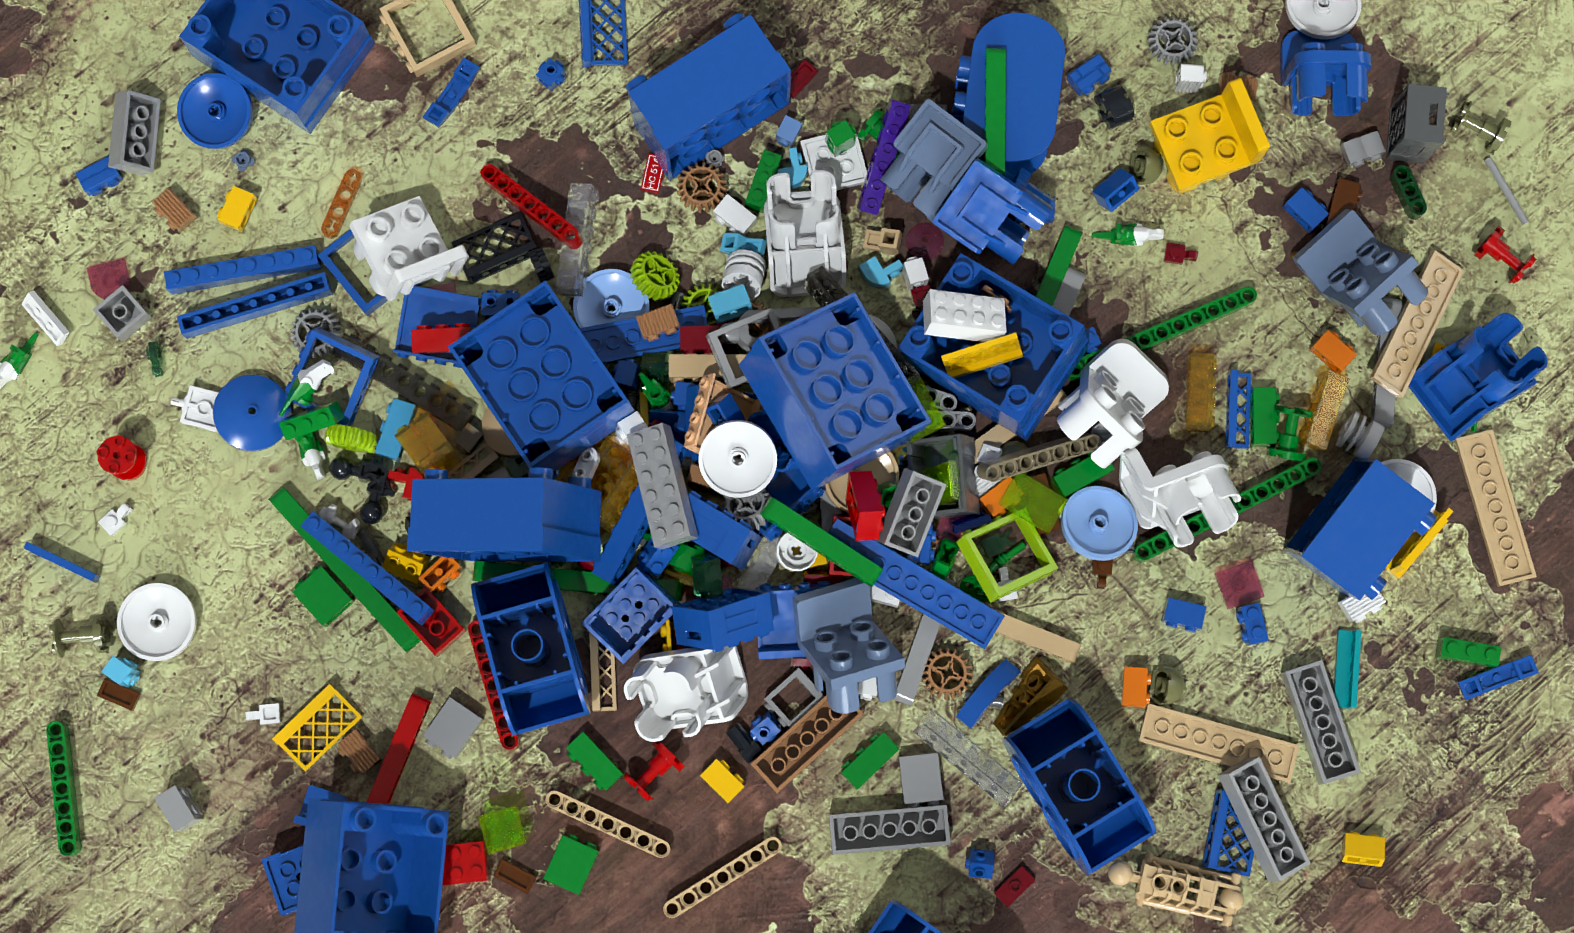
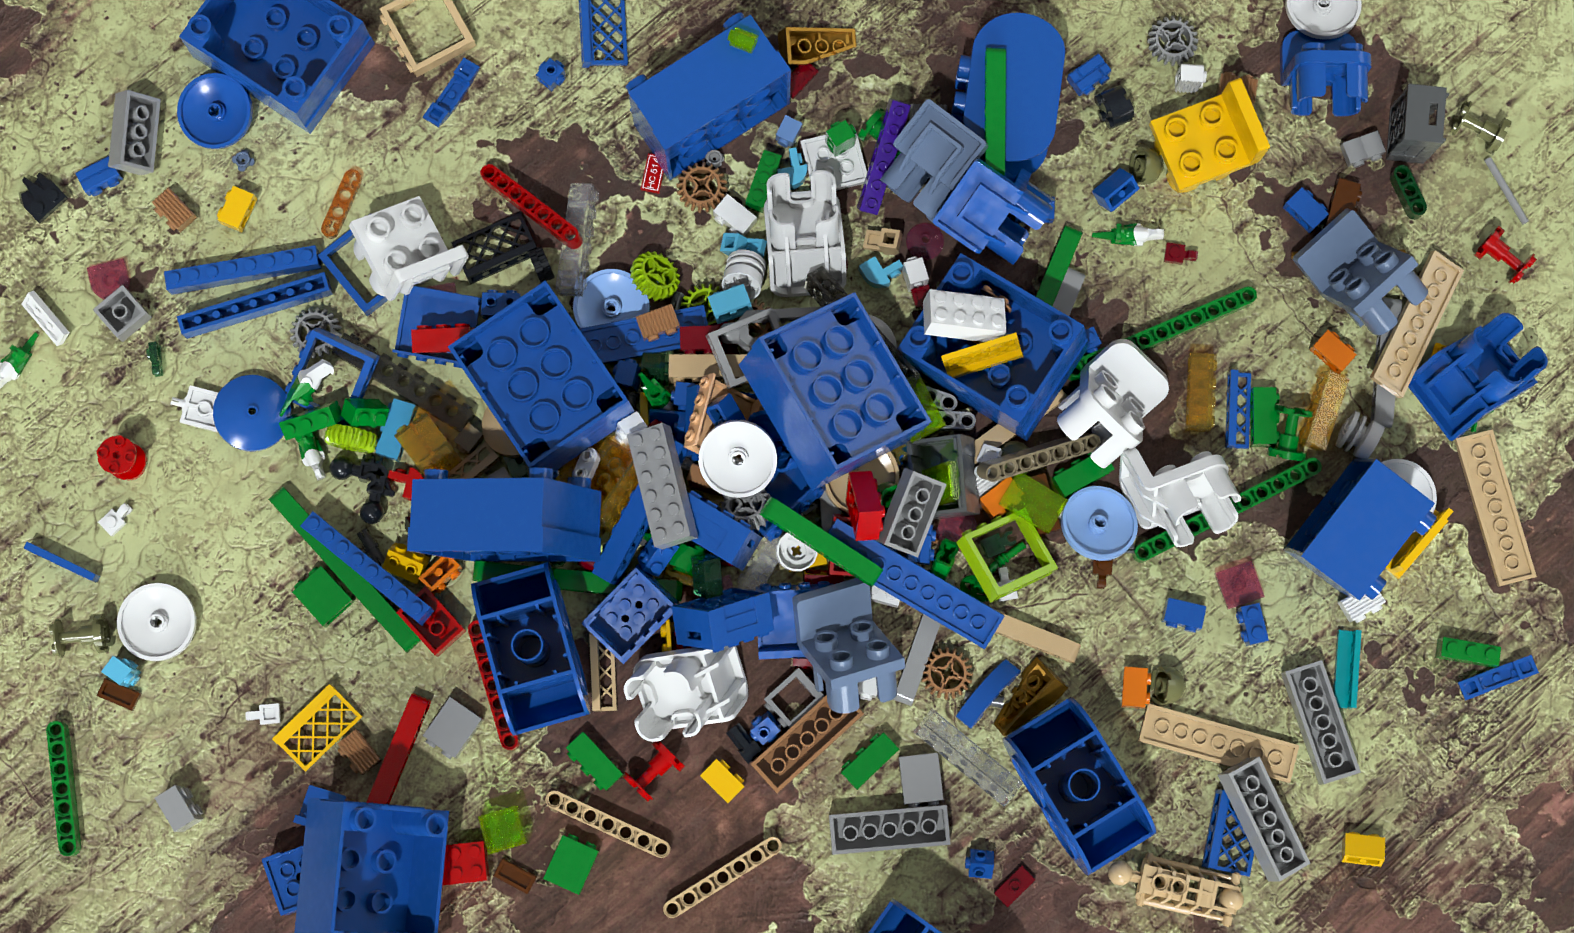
white piece [318,504,361,540] -> none
clear blue tile [948,511,992,534] -> none
none -> black plate [19,172,68,223]
none -> green brick [341,398,389,428]
none -> clear neon green brick [727,27,759,54]
none -> pearl gold wedge [778,27,856,65]

